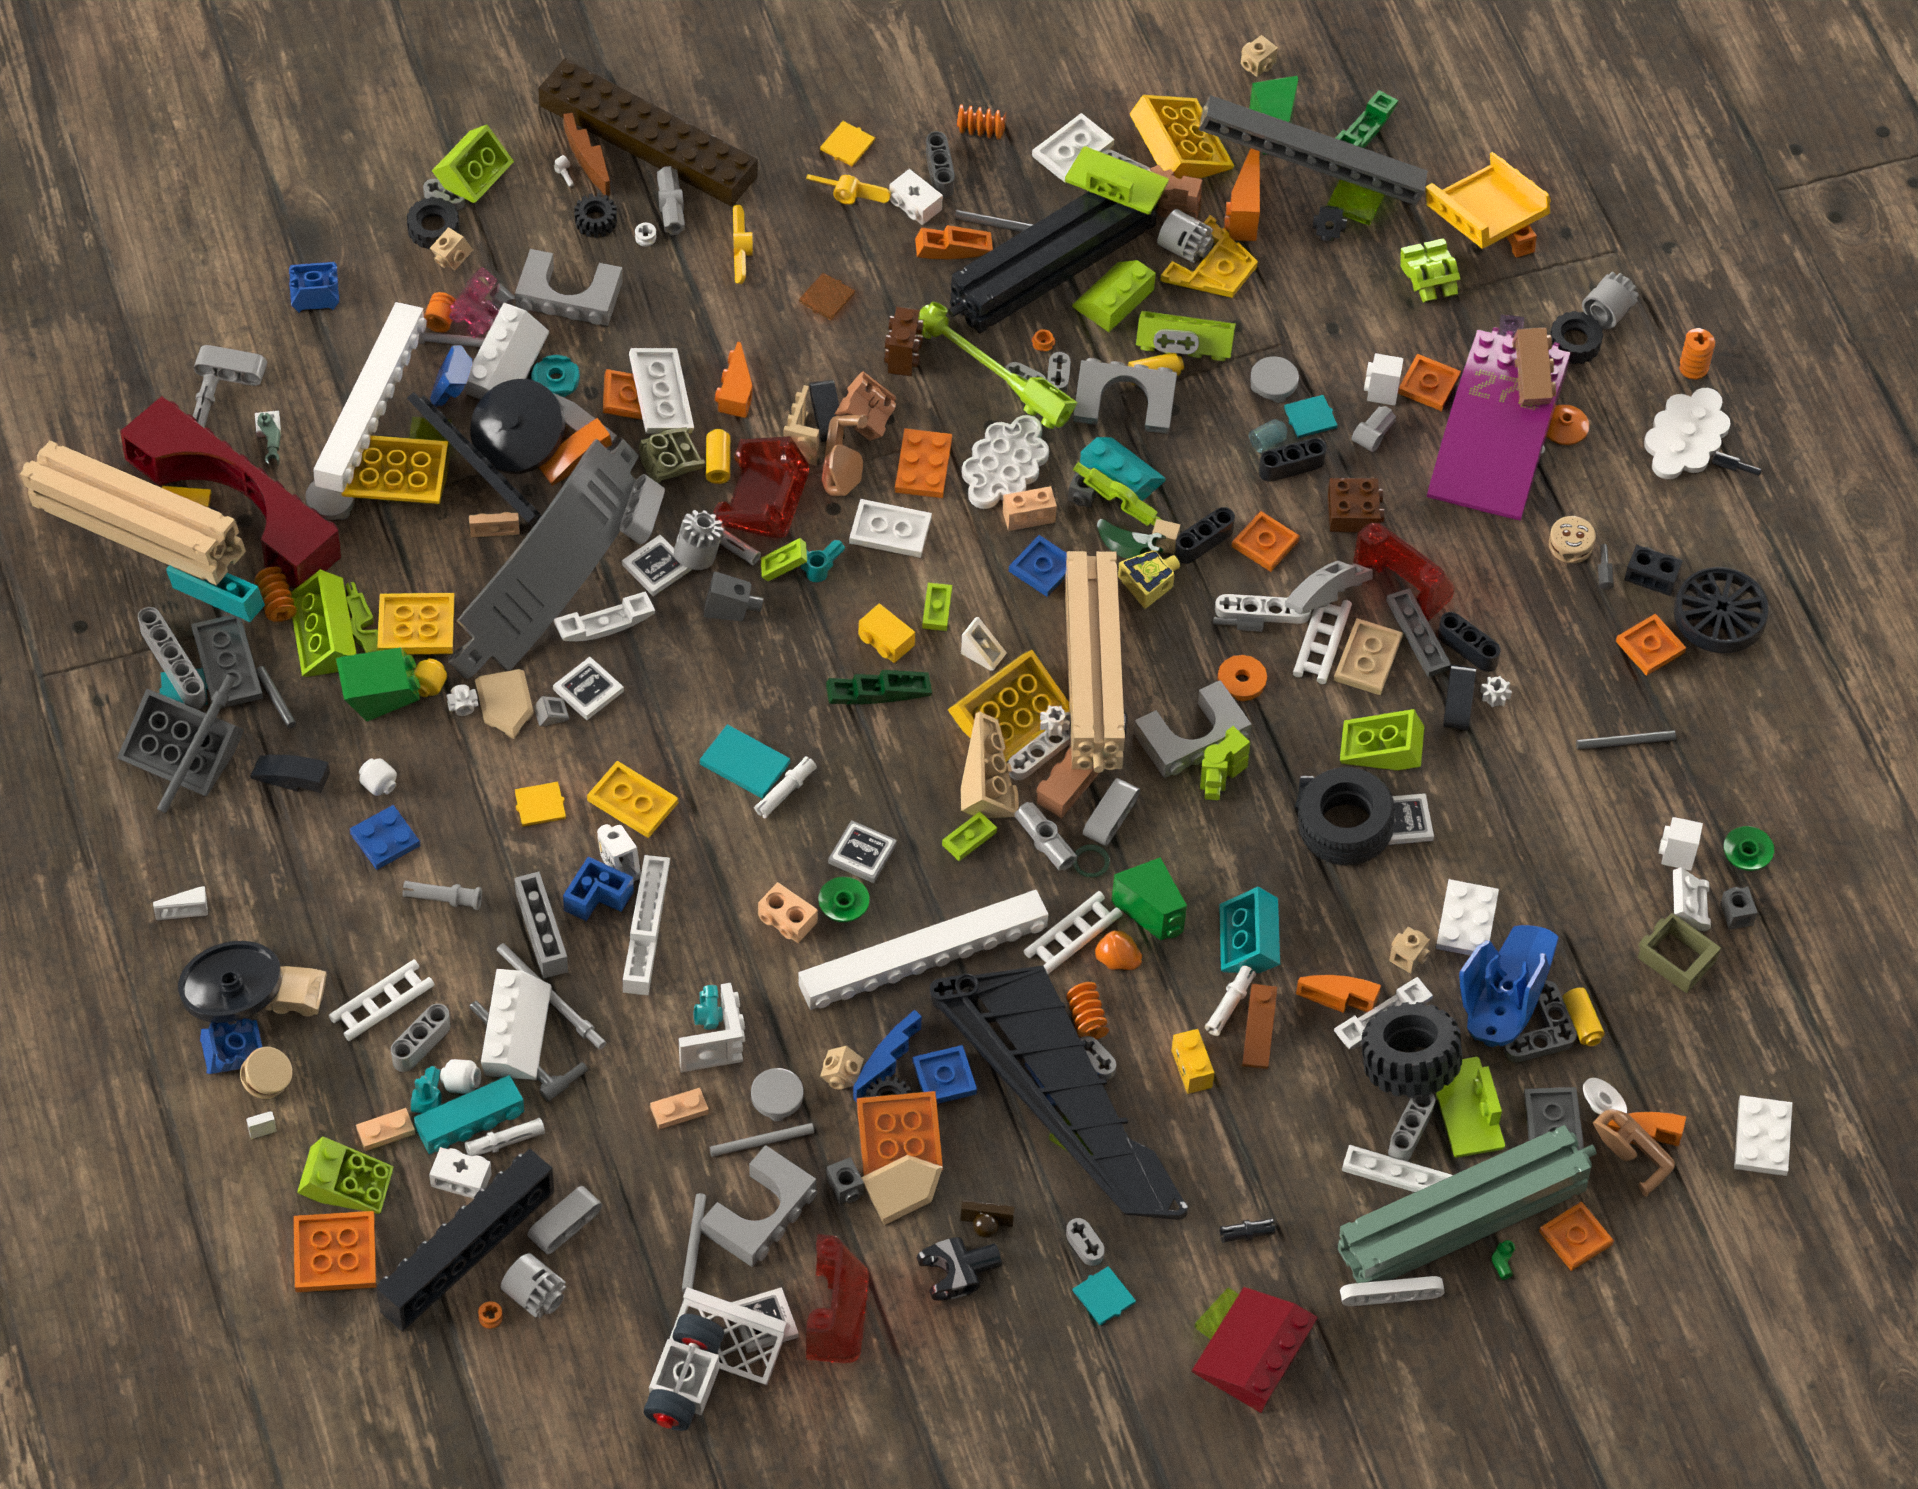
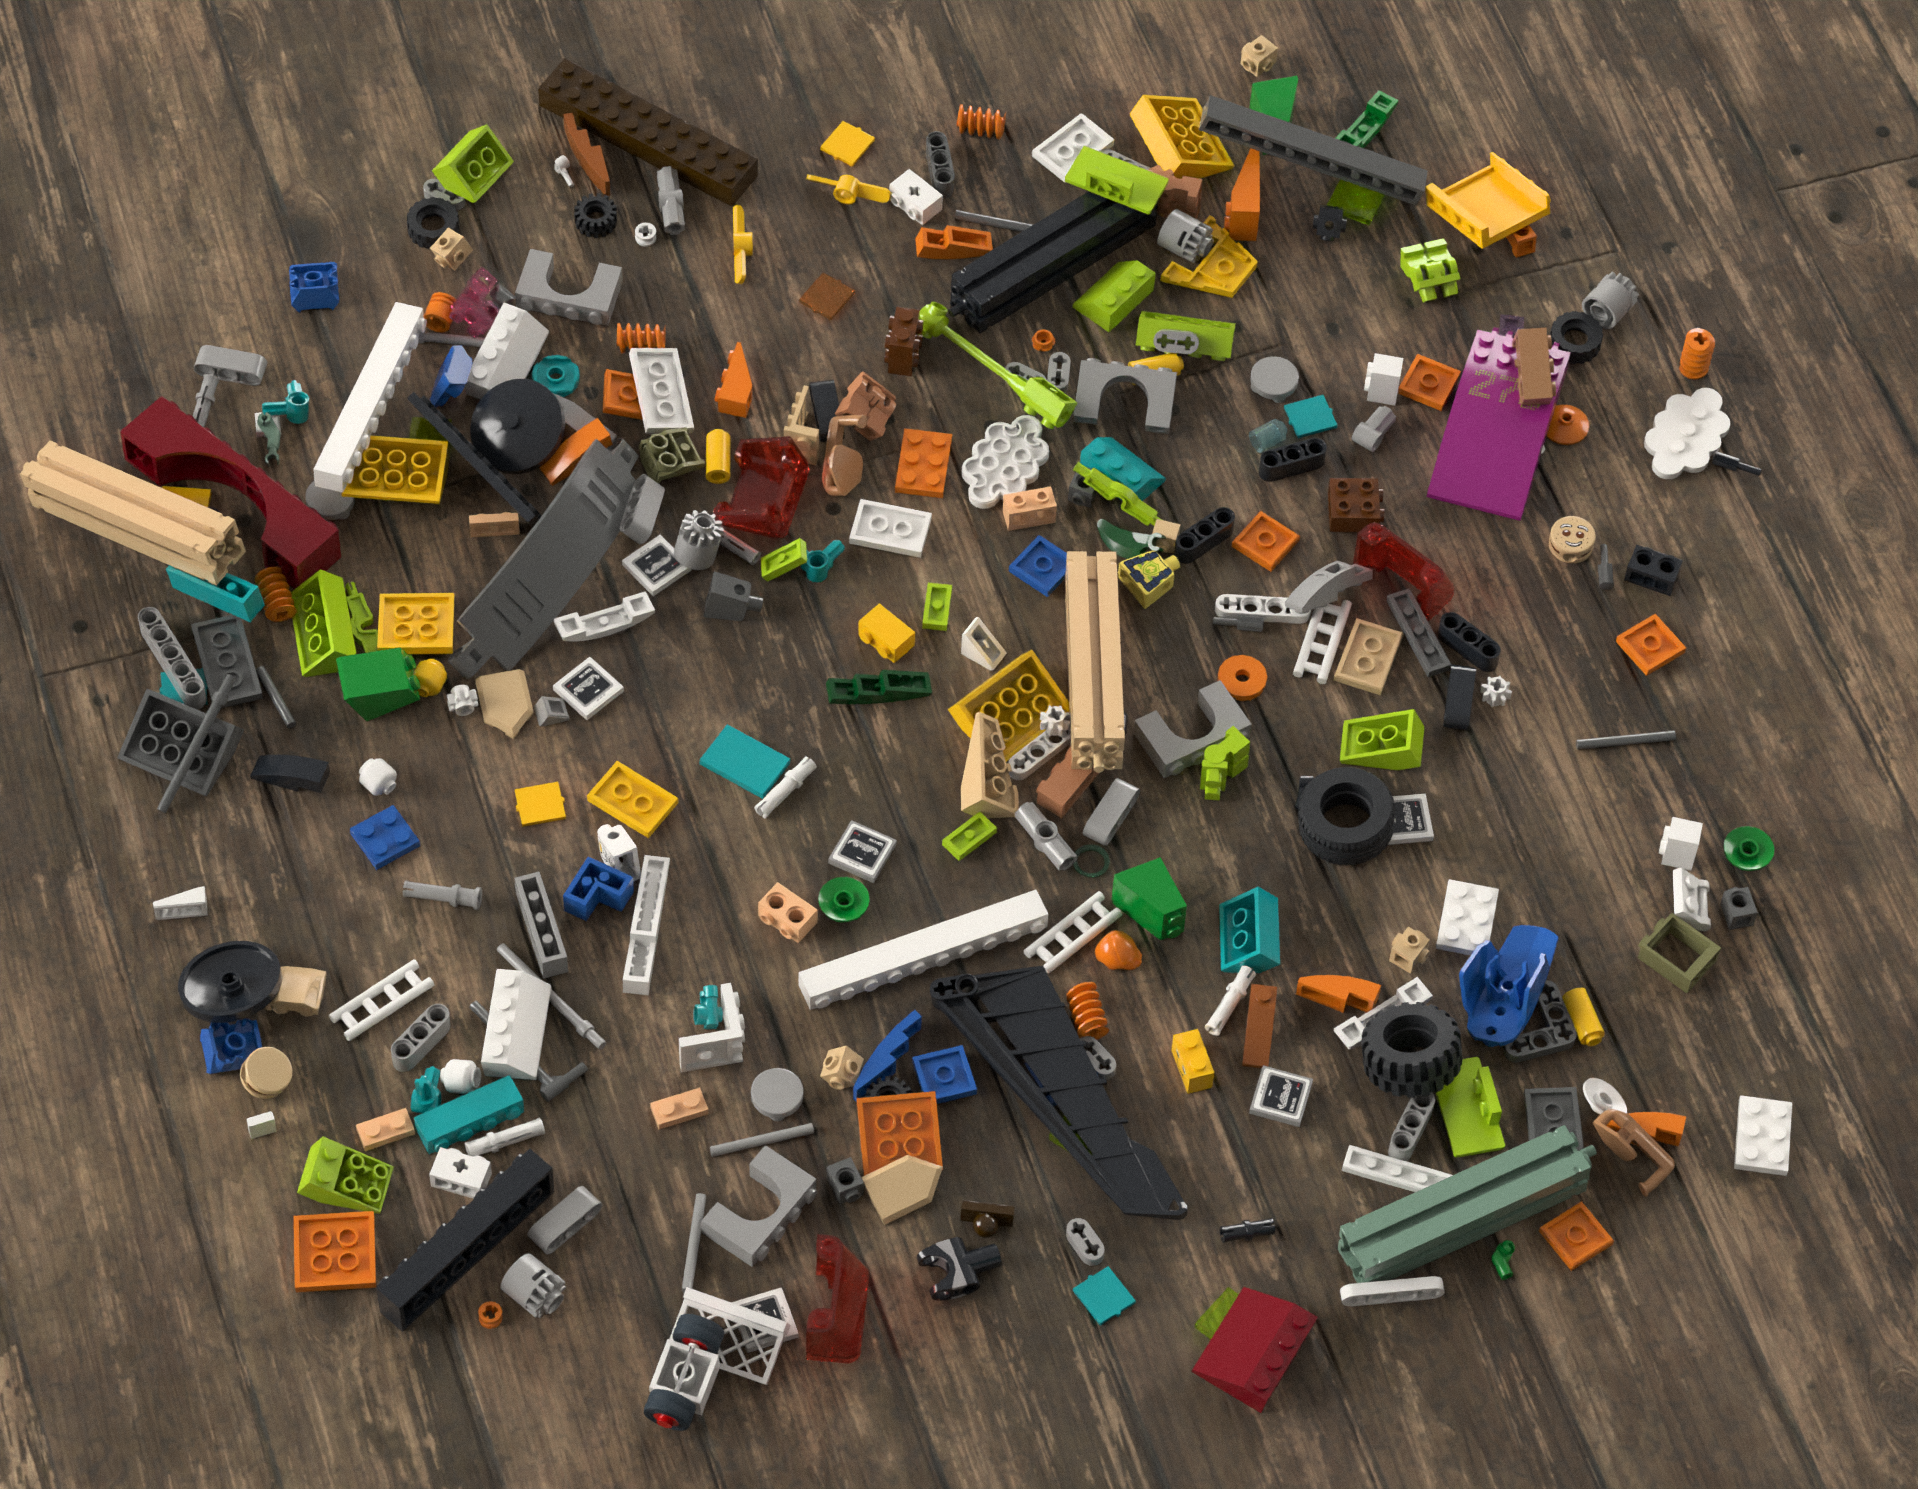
black piece [1674,567,1768,653] -> none
none -> teal axle [262,380,309,424]
none -> orange piece [617,323,666,353]
none -> tile [1249,1065,1313,1127]

